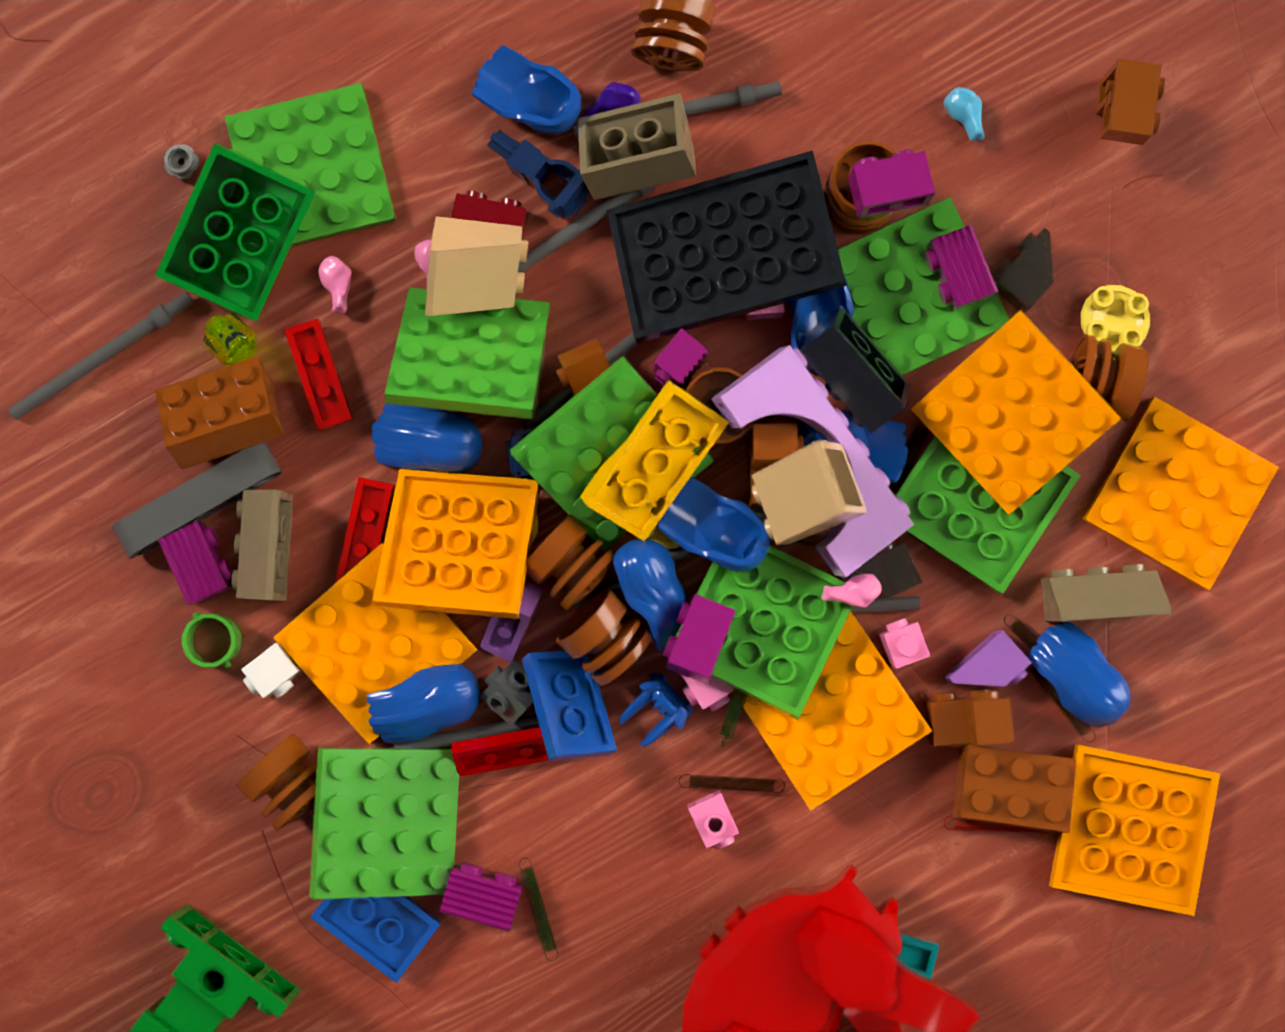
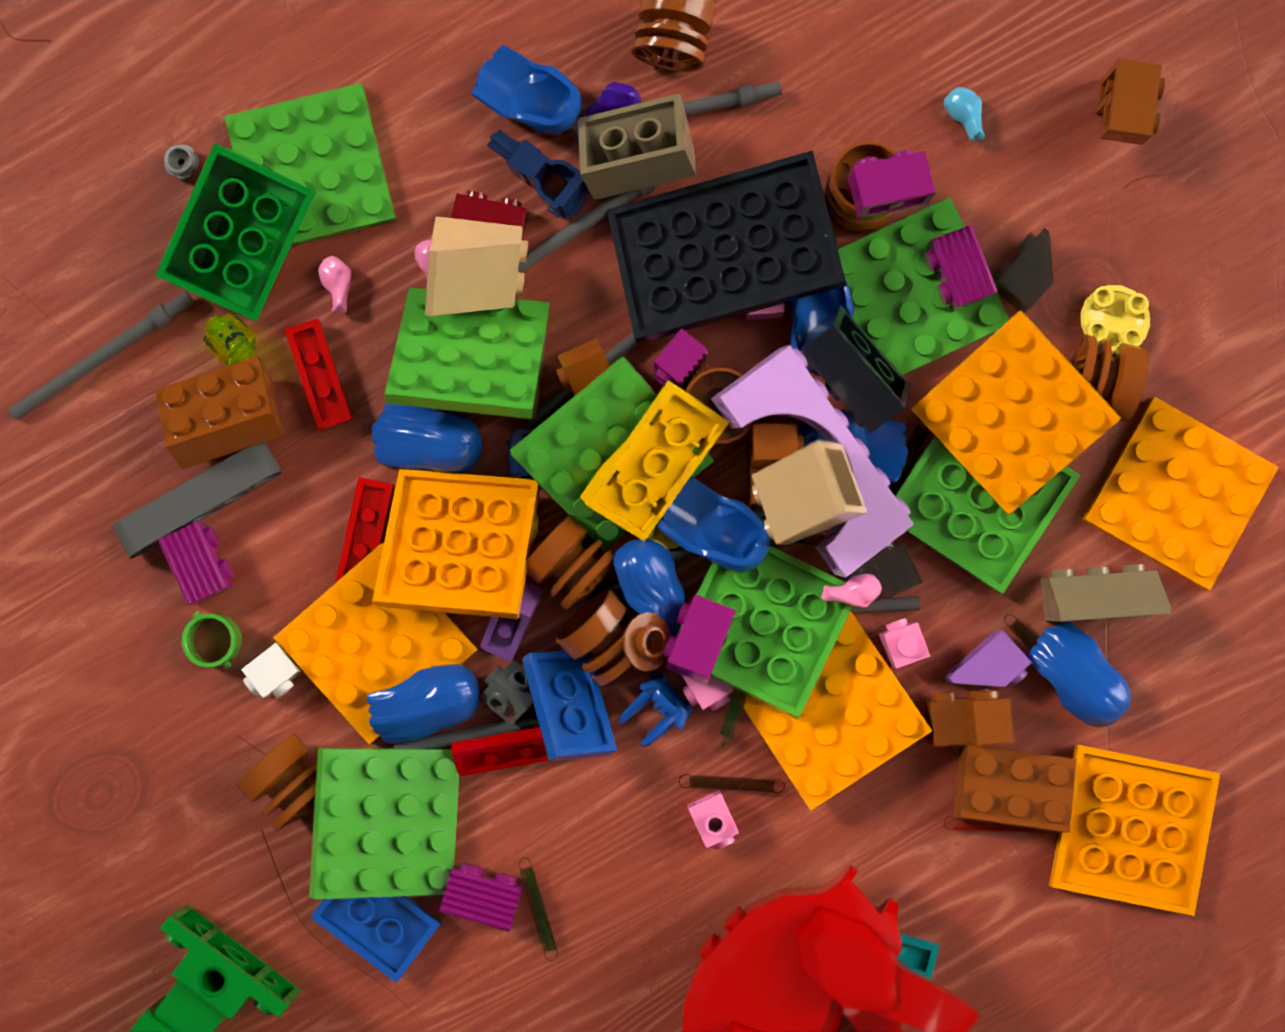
dark tan slope [232,490,293,601] -> none
dark brown piece [1028,666,1095,742] -> none
none -> dark orange piece [623,612,670,671]

